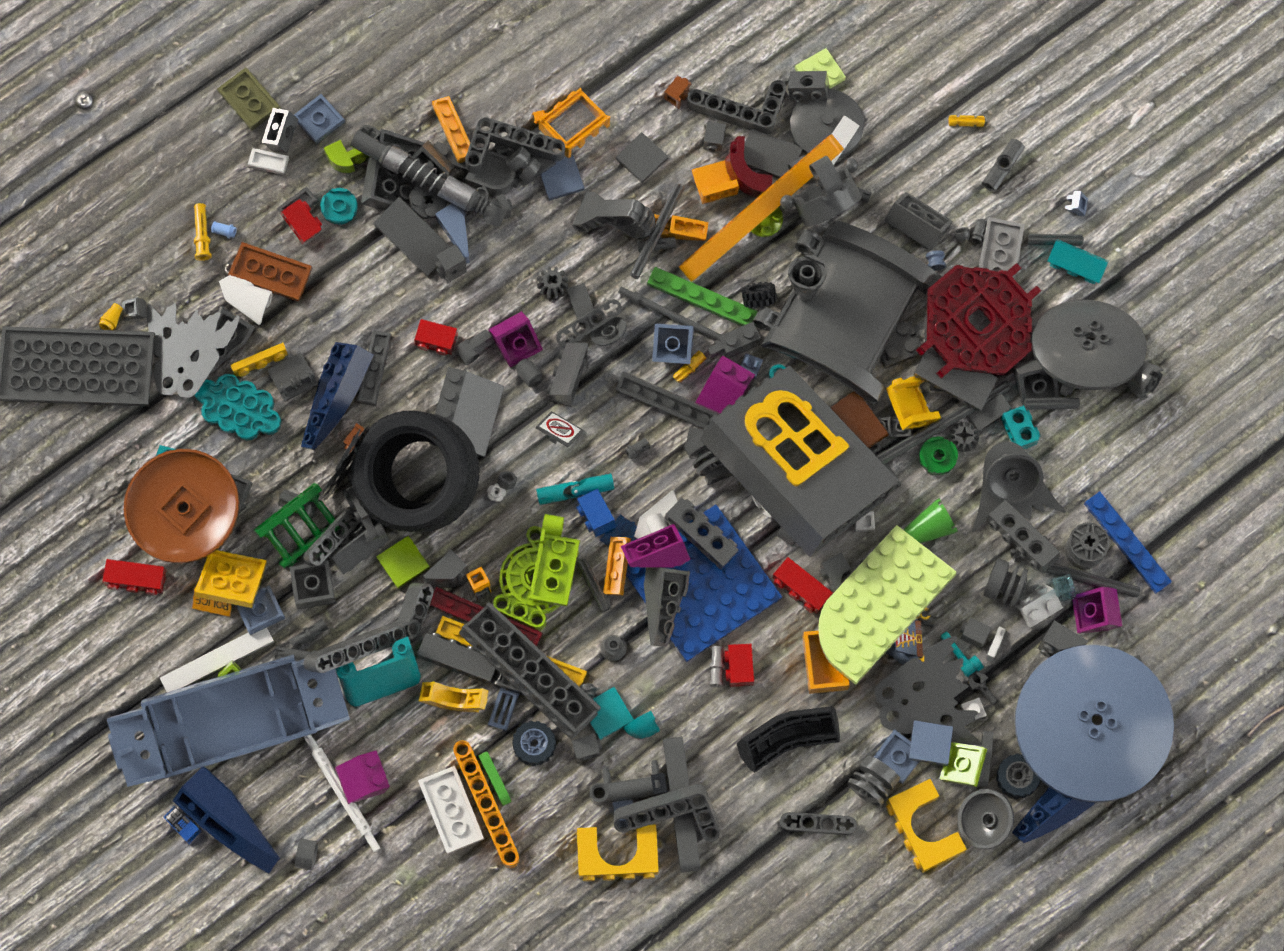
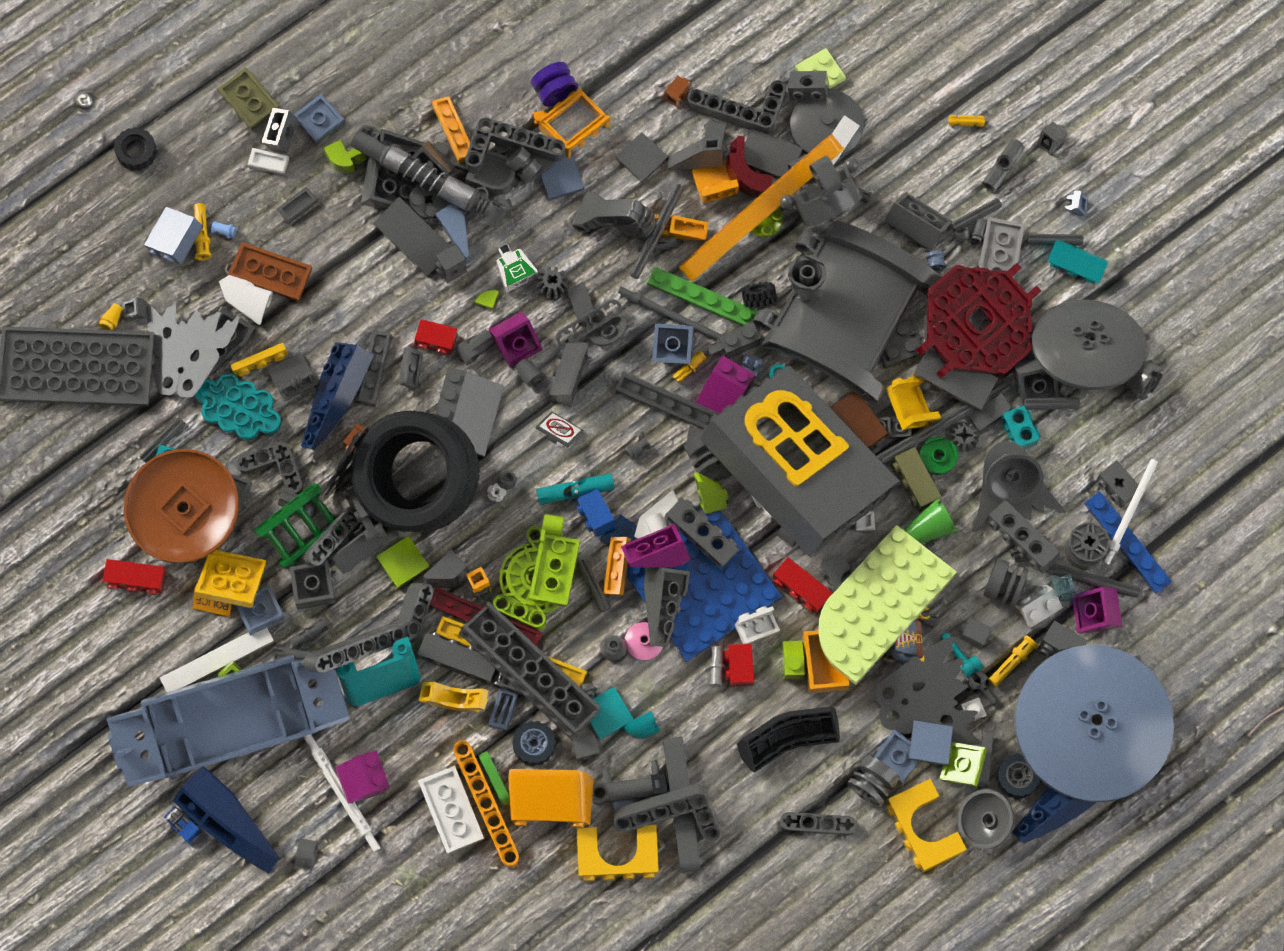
red brick [281,199,322,245] -> none
teal tile [320,188,358,225] -> none
white tile [985,627,1006,661] -> none
none -> black tyre [114,127,157,171]
none -> dark grey axle [140,417,185,463]
none -> brick [144,207,203,264]
none -> dark grey beam [236,442,303,495]
none -> dark grey plate [398,347,423,390]
none -> lime tile [475,290,499,310]
none -> torso [496,245,538,293]
none -> light orange windscreen [509,769,594,828]
none -> dark purple wheel [531,62,578,107]
none -> bright pink dish [625,622,663,661]
none -> dark grey slope [668,137,724,171]
none -> lime slope [693,472,729,514]
none -> white bracket [735,606,780,644]
none -> lime slope [782,641,805,680]
none -> olive brick [892,447,941,512]
none -> dark grey axle [951,198,1002,231]
none -> yellow pin [988,635,1038,687]
none -> dark grey slope [1037,122,1068,155]
none -> dark grey brick [1097,460,1139,508]
none -> white bar [1102,459,1158,565]

